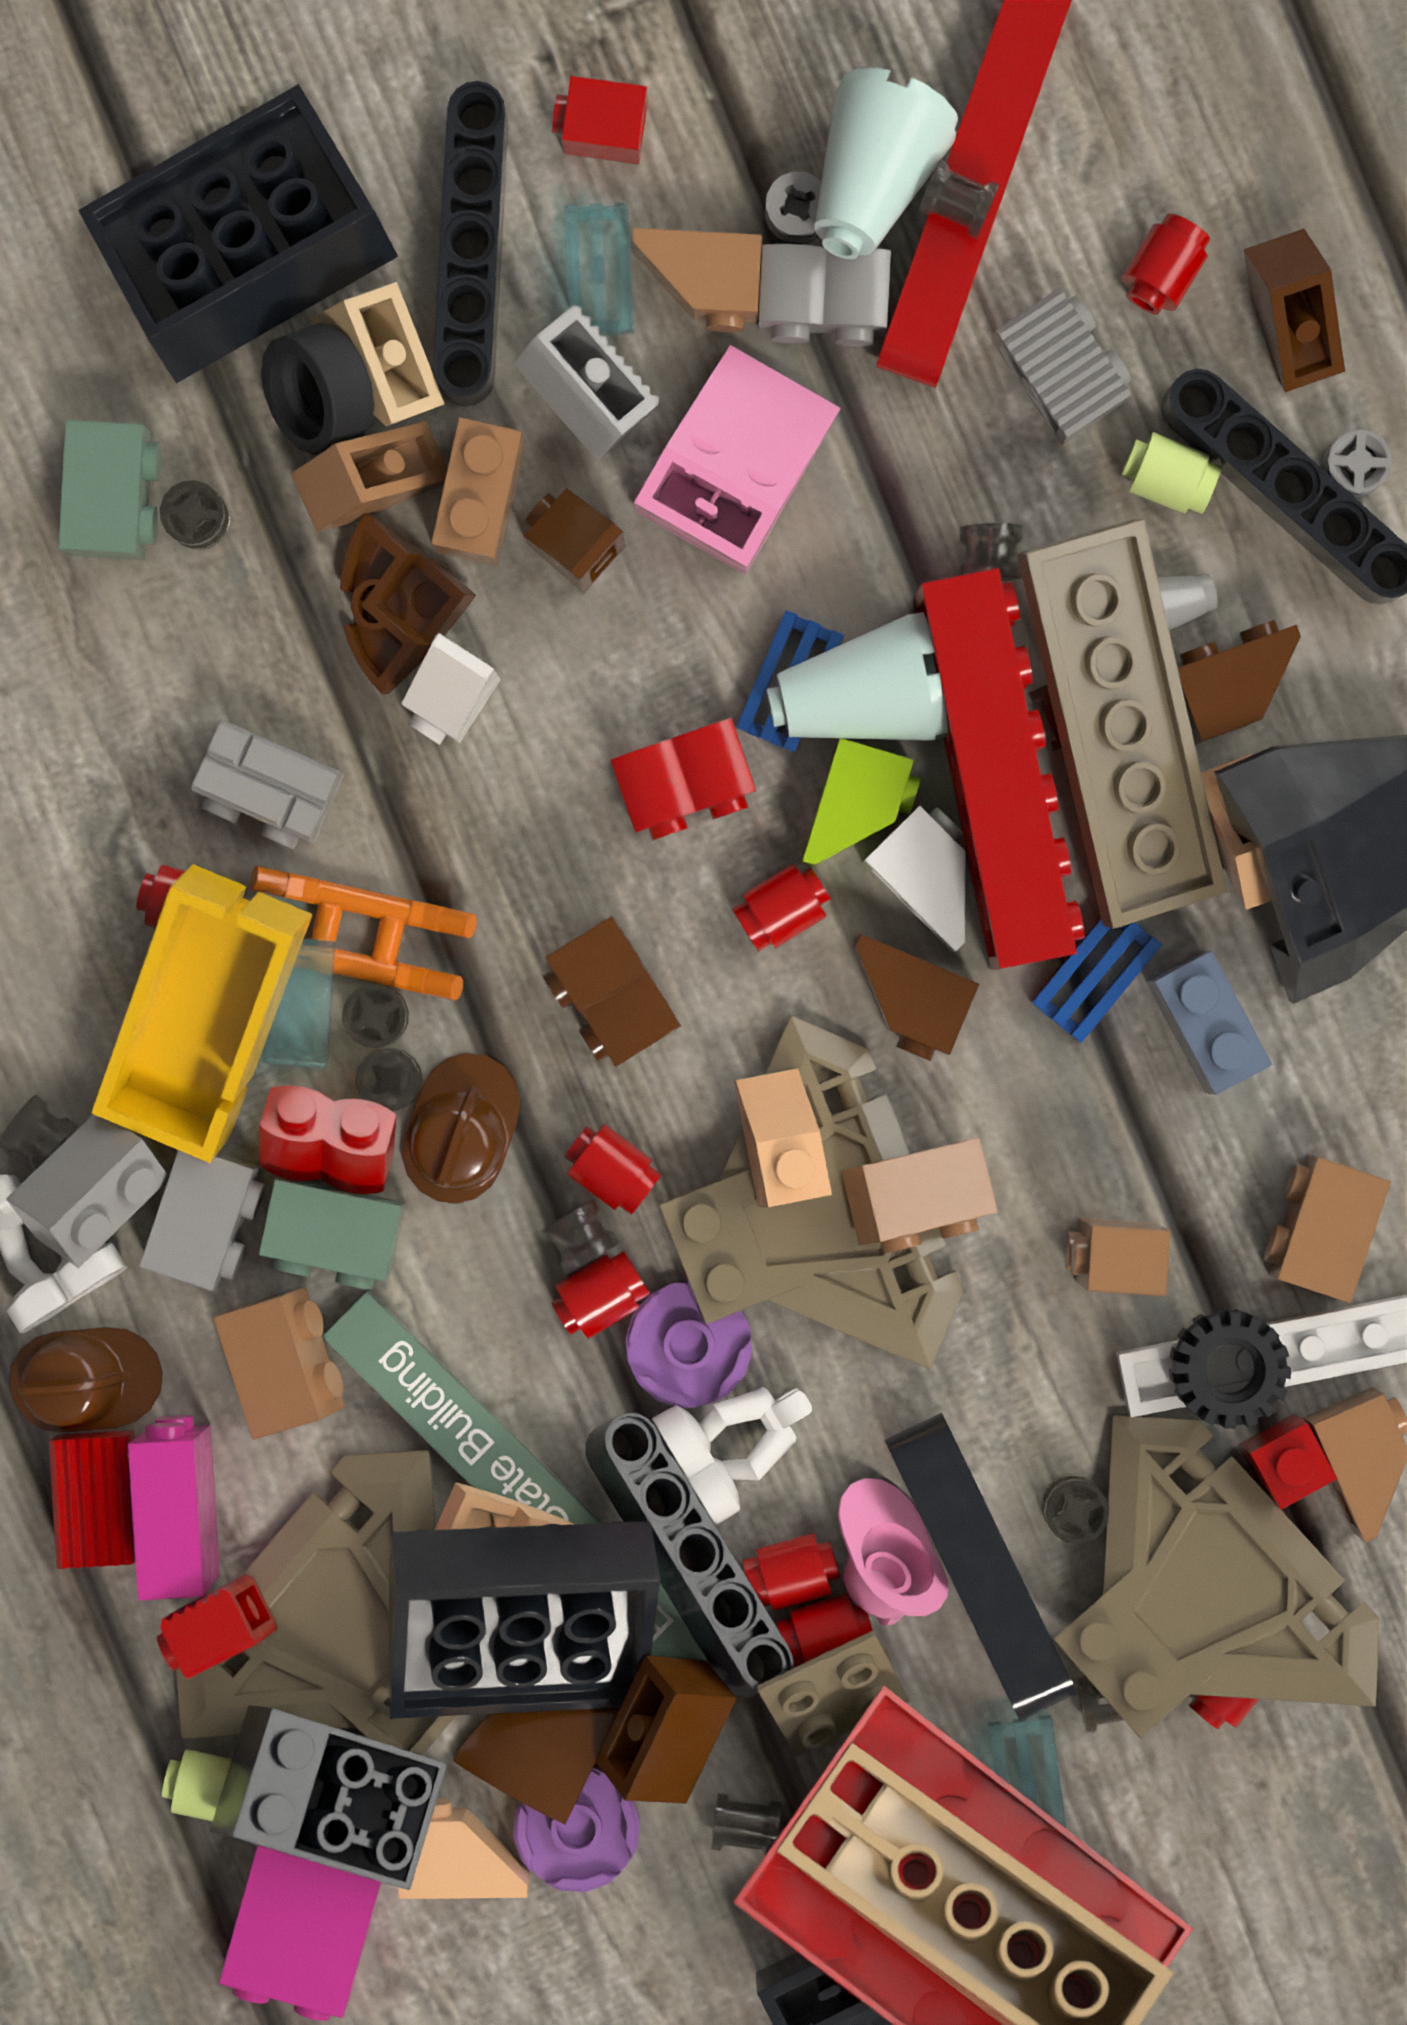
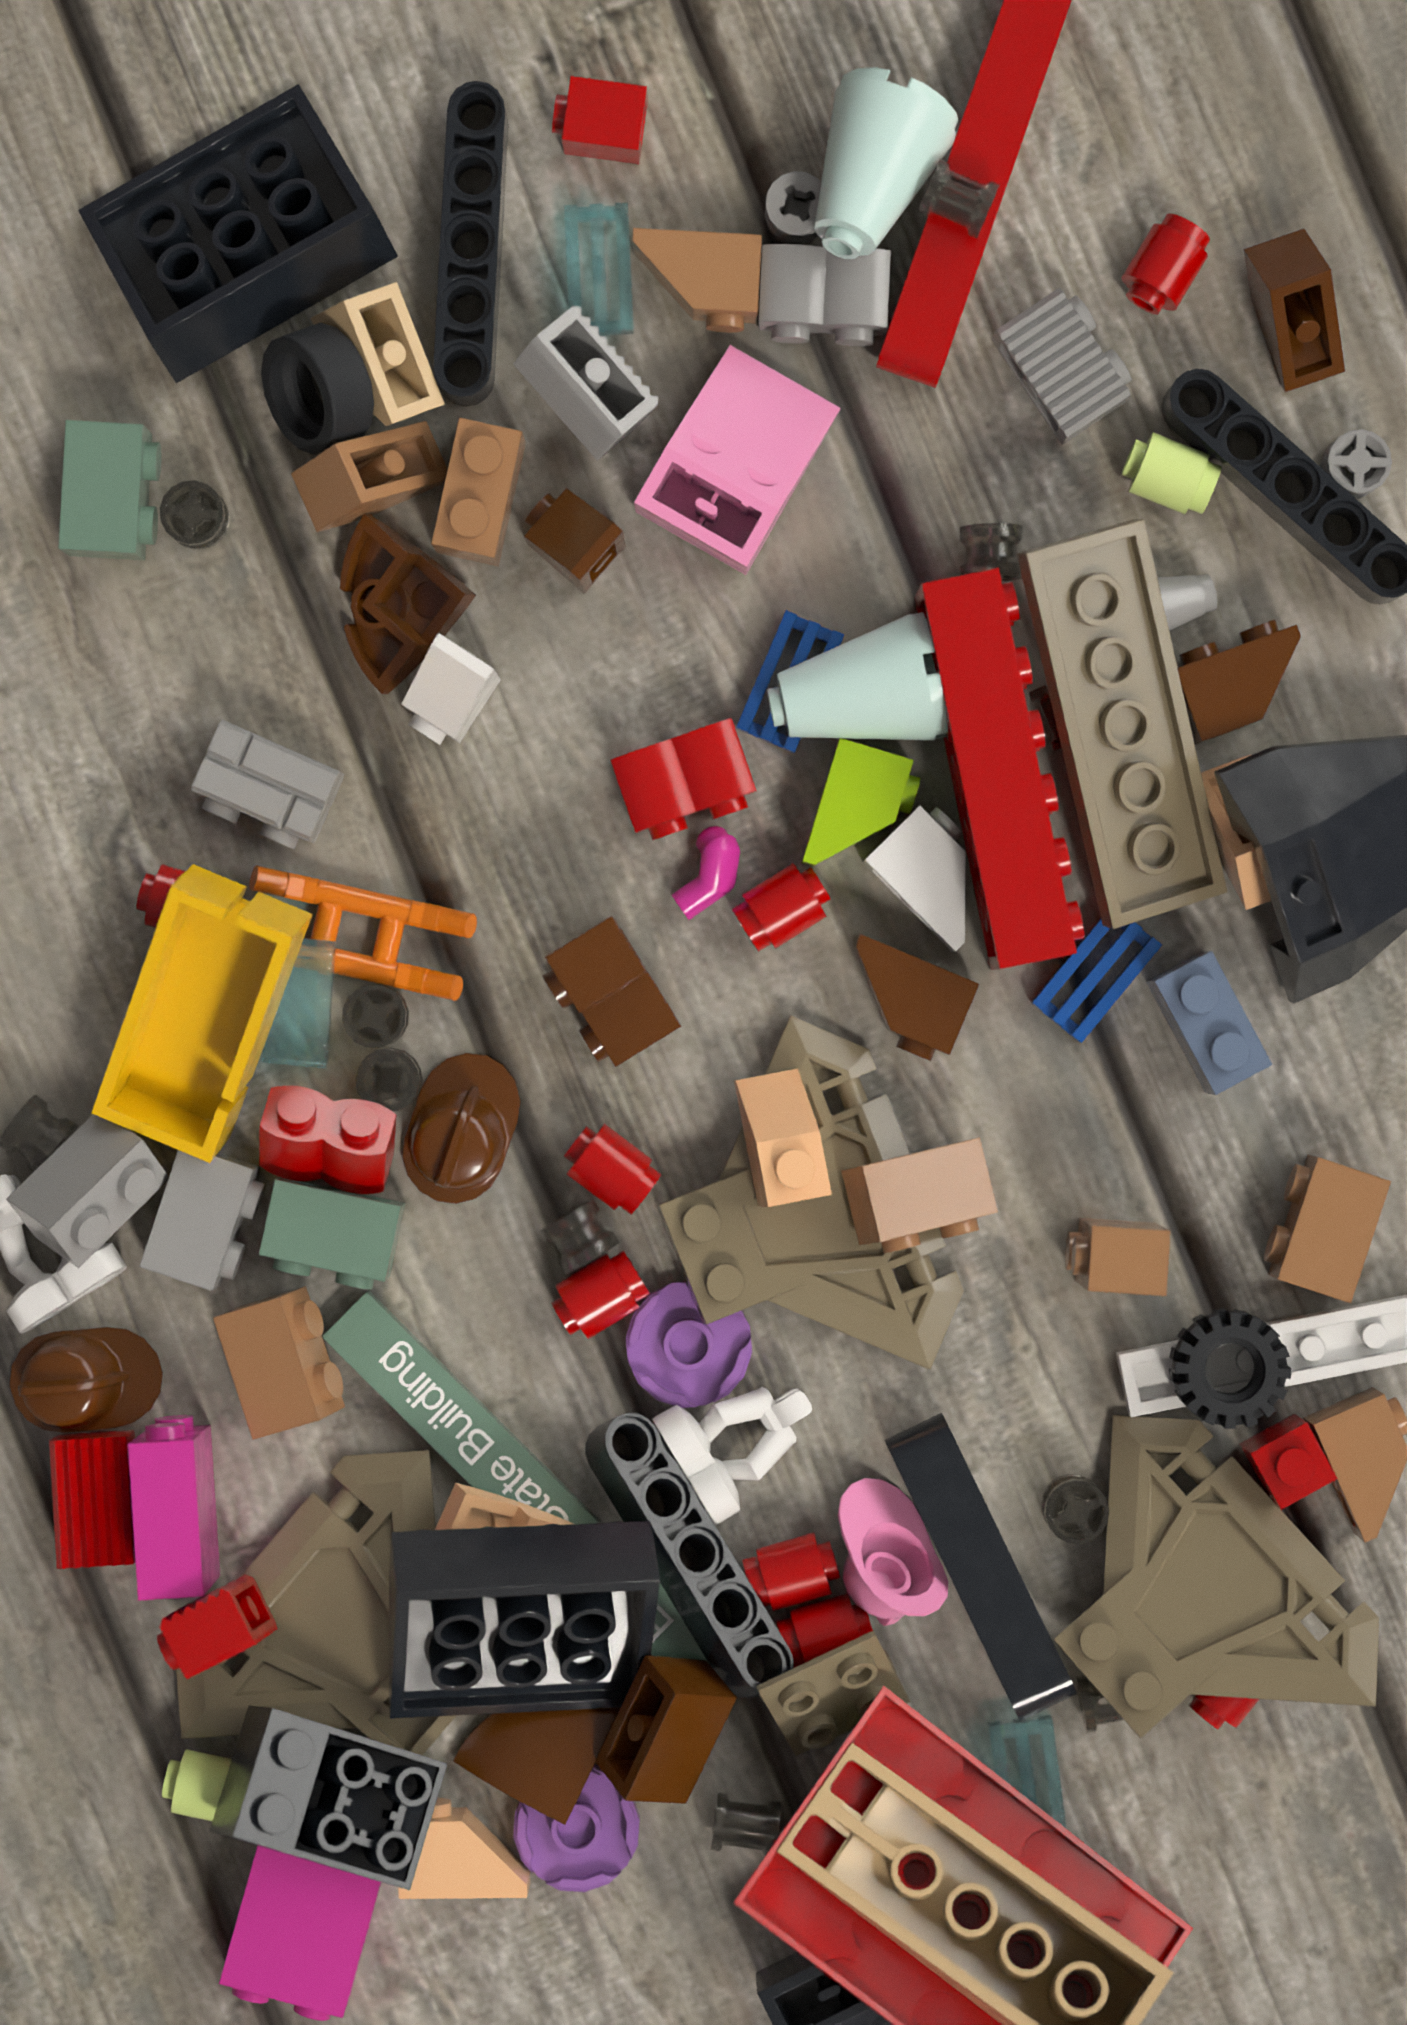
none -> dark pink arm [671,826,740,920]

